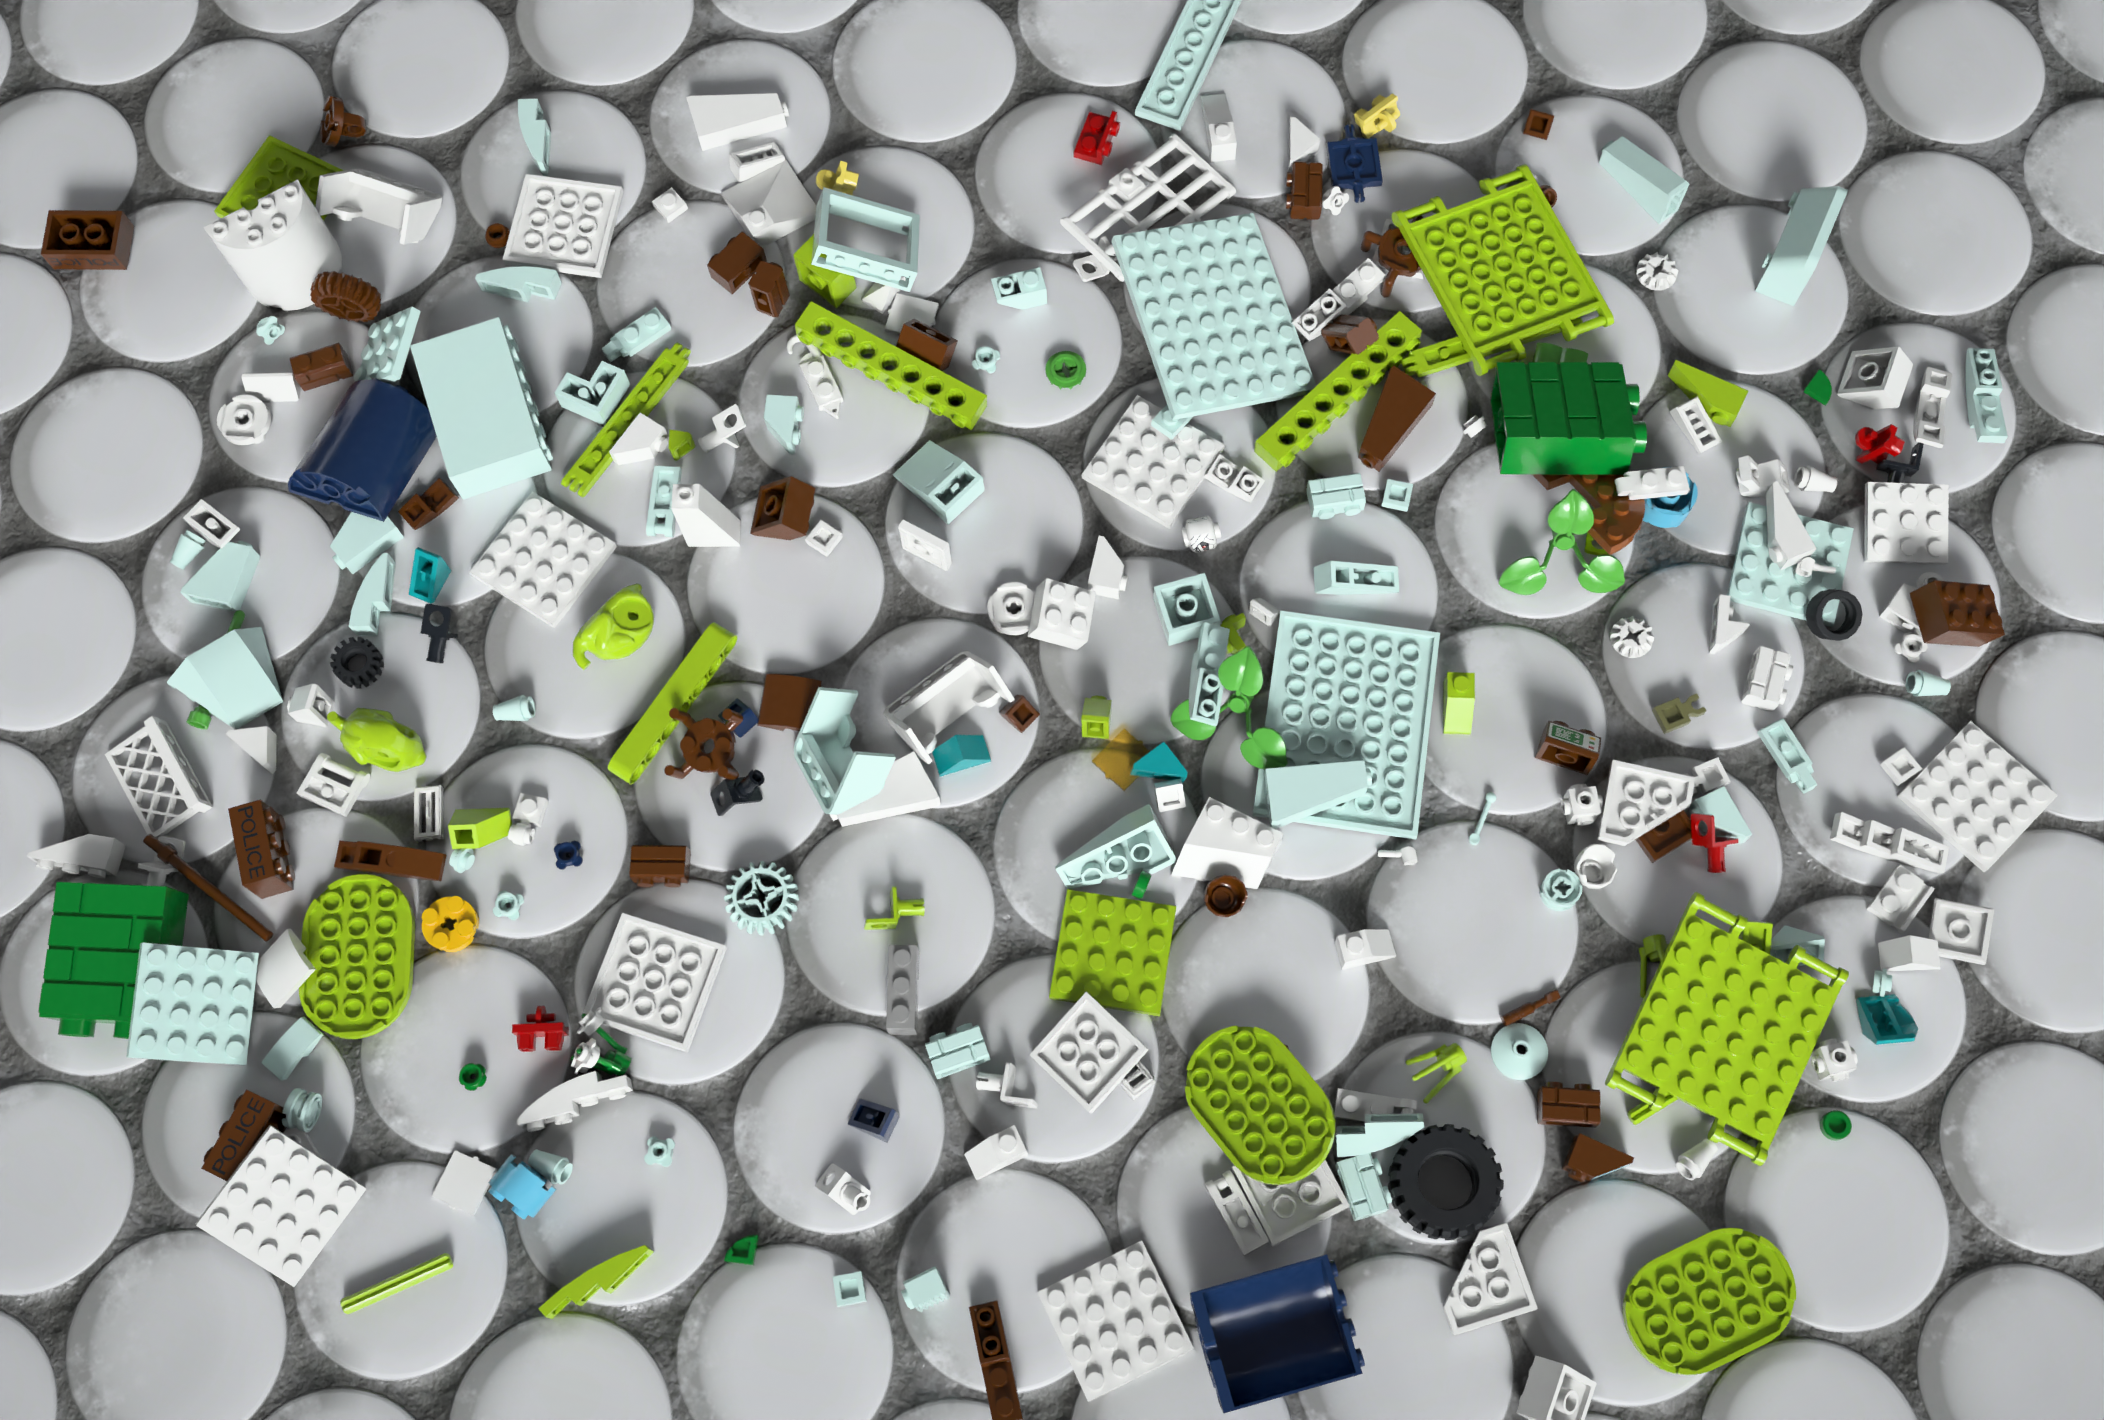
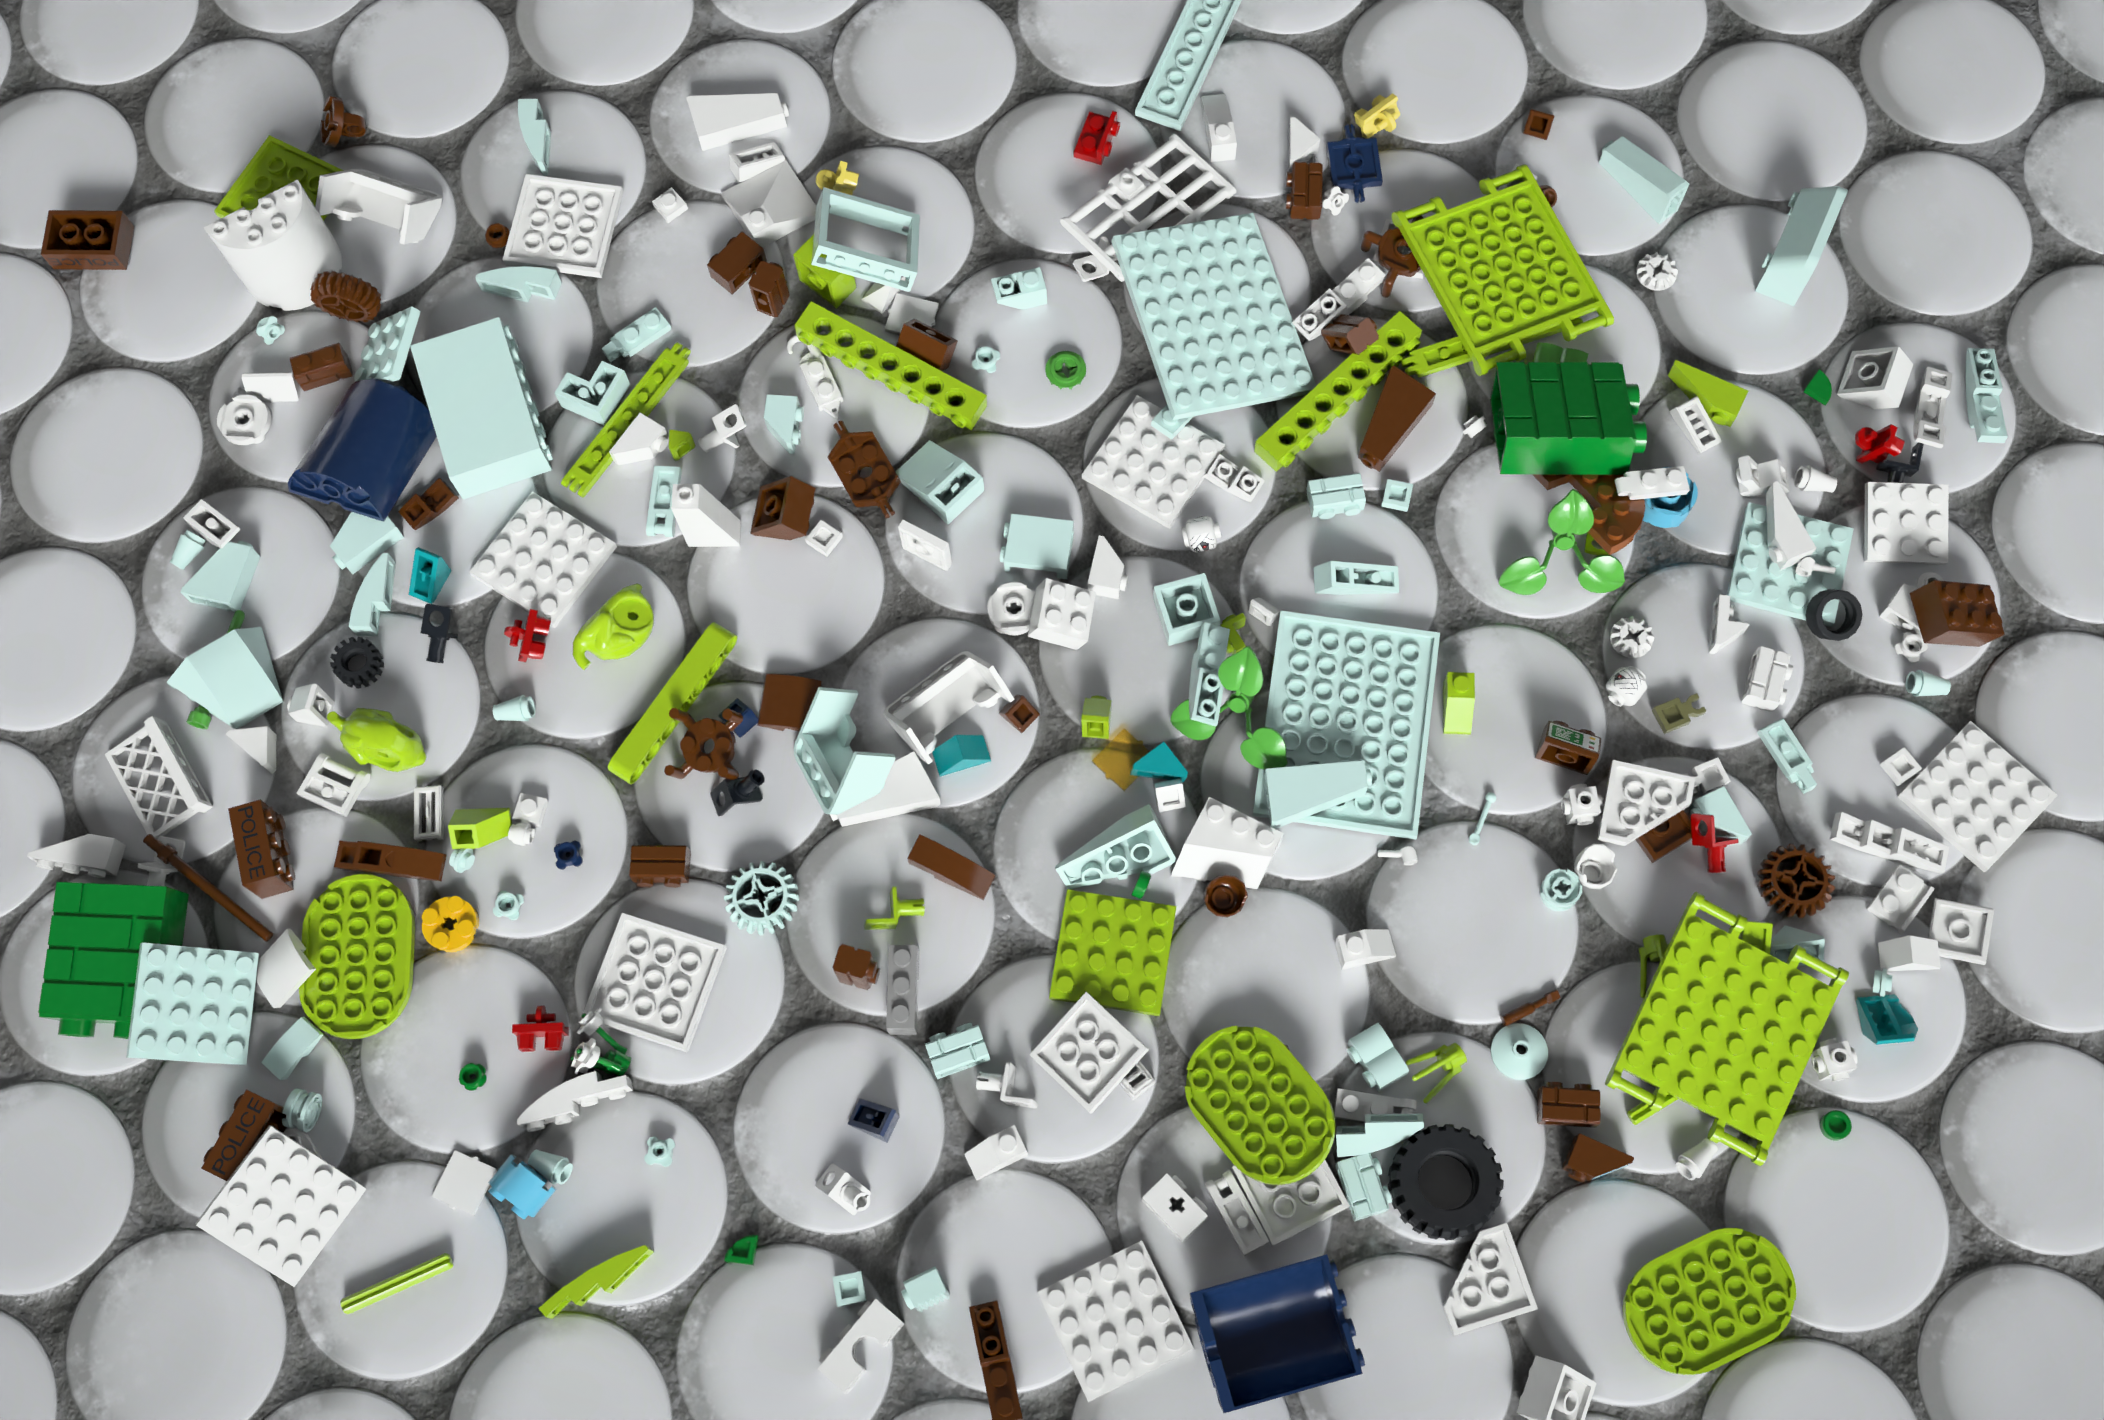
none -> red hips [504,609,551,663]
none -> white arch [818,1299,905,1394]
none -> reddish brown plate [827,421,901,518]
none -> reddish brown brick [832,944,880,990]
none -> reddish brown slope [907,834,996,901]
none -> light aqua panel [1000,514,1074,579]
none -> white brick [1142,1173,1208,1243]
none -> light aqua brick [1347,1023,1409,1092]
none -> white head [1606,666,1647,707]
none -> reddish brown gear [1757,843,1835,918]

